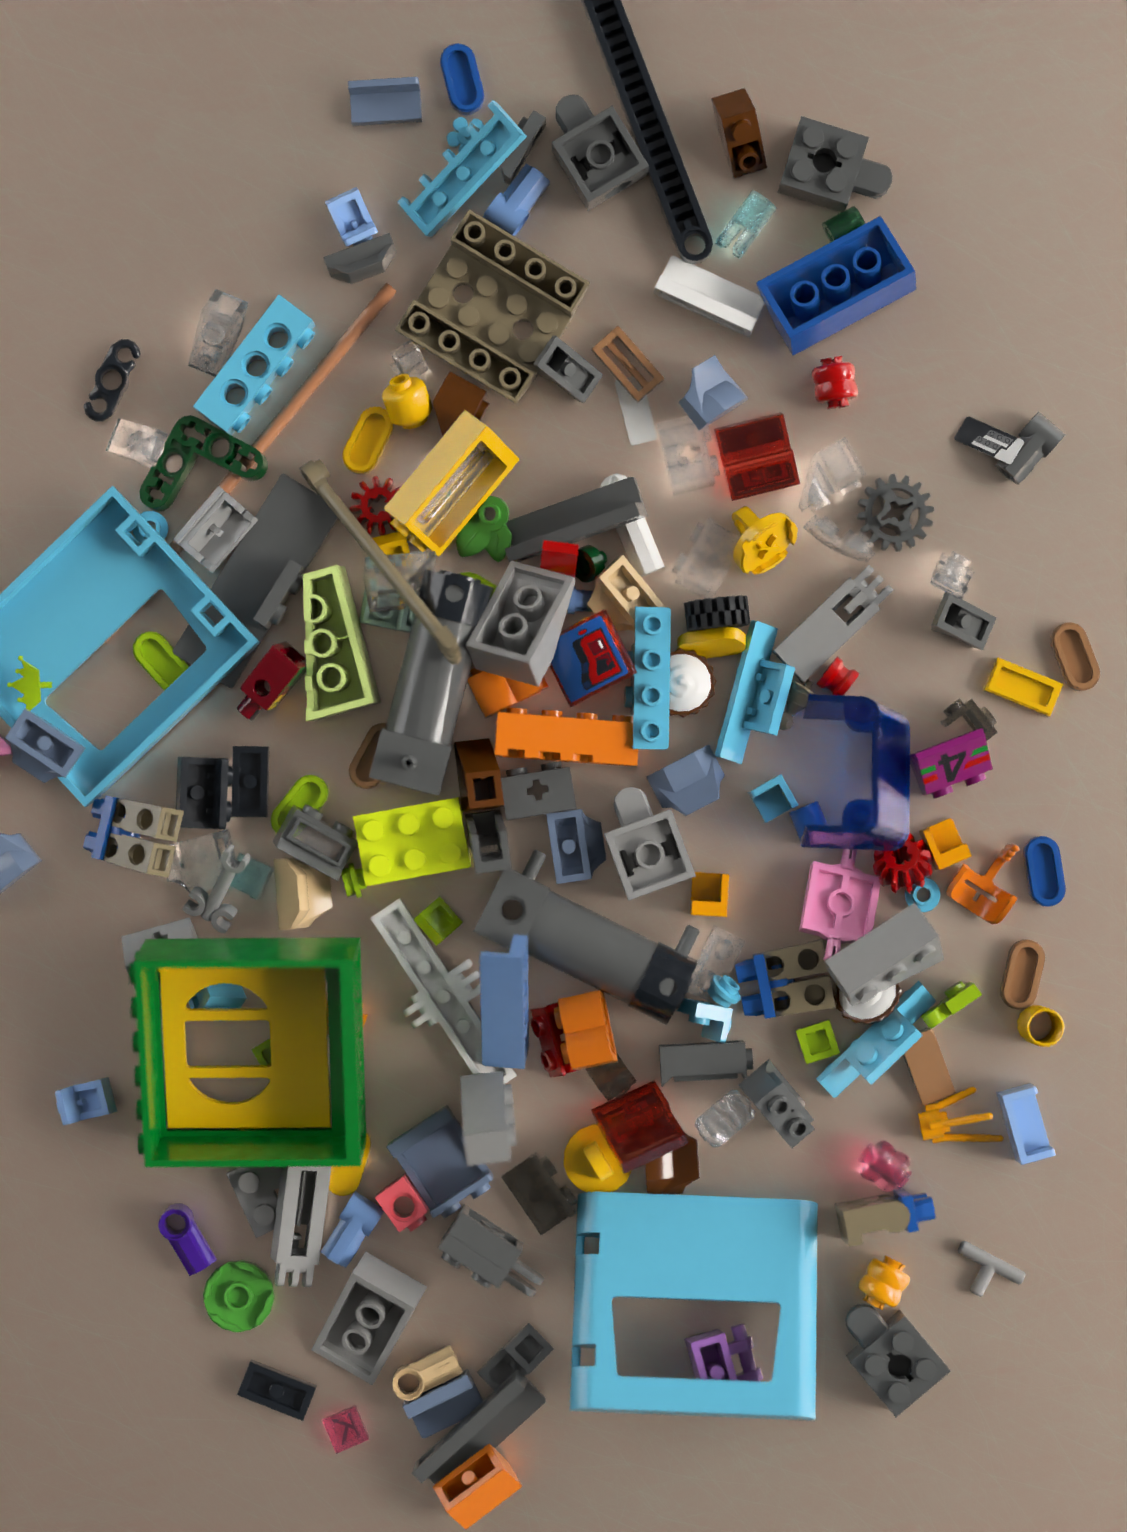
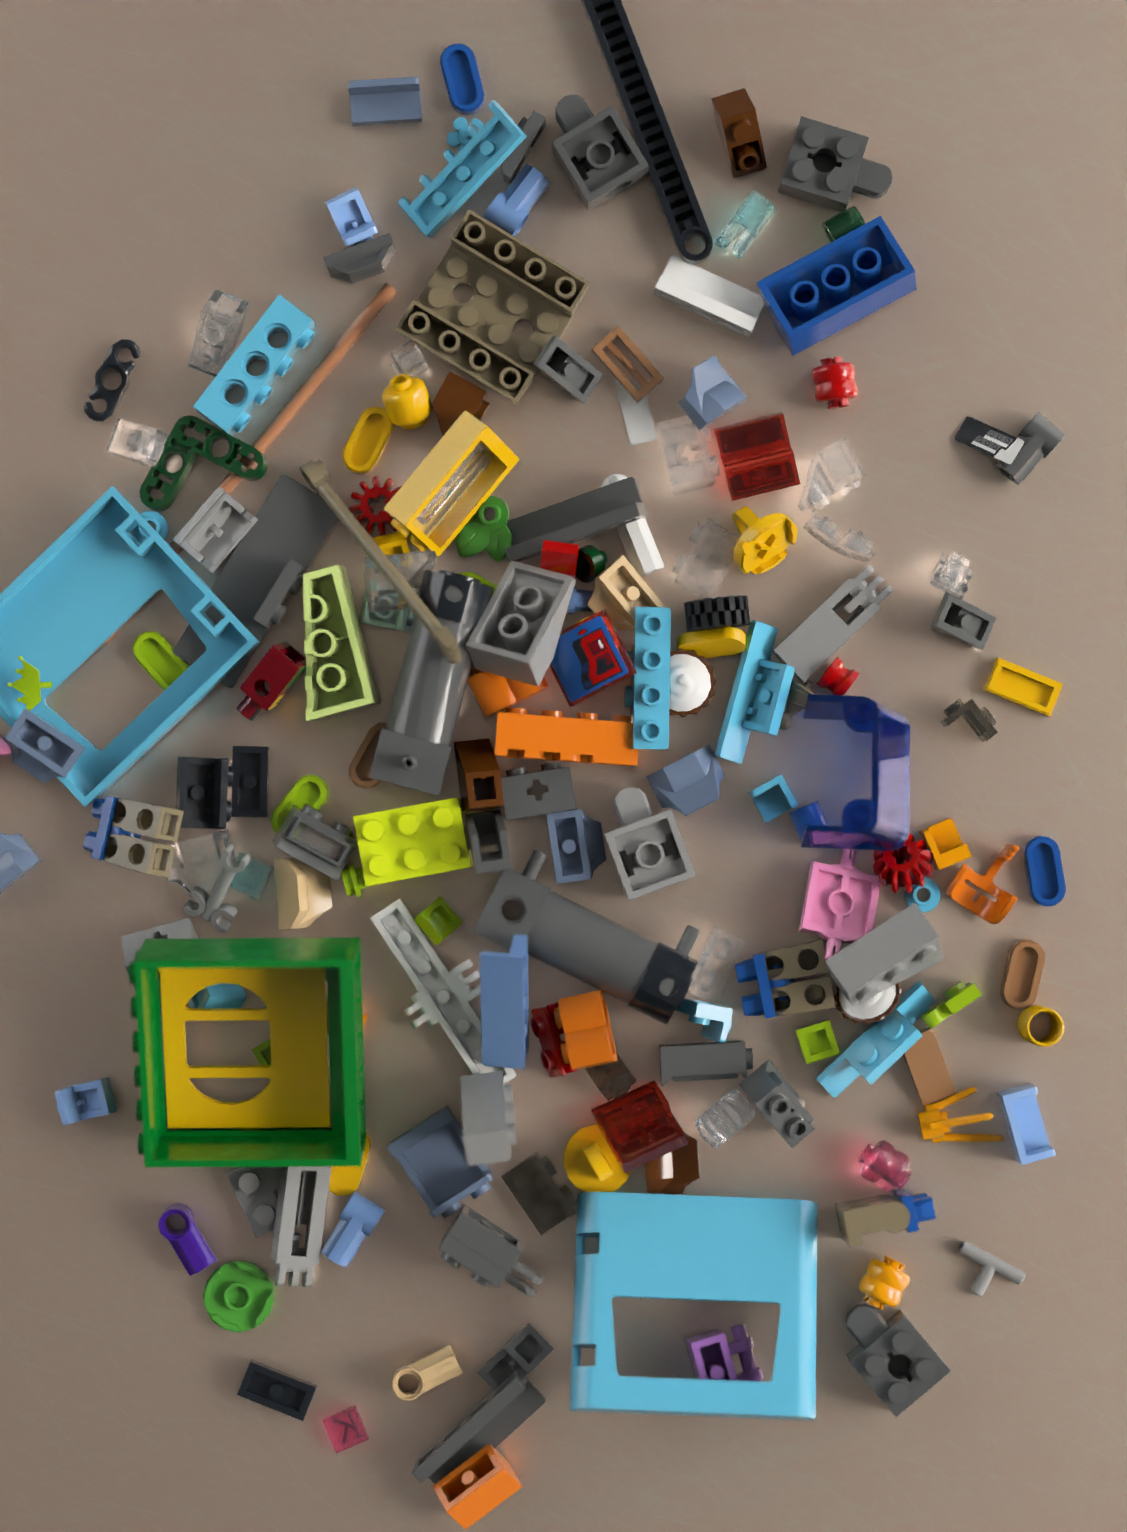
light grey slope [311,1252,427,1385] -> none
coral brick [374,1173,429,1232] -> none
sand blue panel [402,1369,483,1438] -> none
light orange panel [690,872,729,917] -> none
medium azure plate [707,975,741,1008] -> none
dark grey gear [856,474,934,552] -> none
magenta slope [908,728,993,799] -> none
medium nougat tile [1050,622,1100,691] -> none

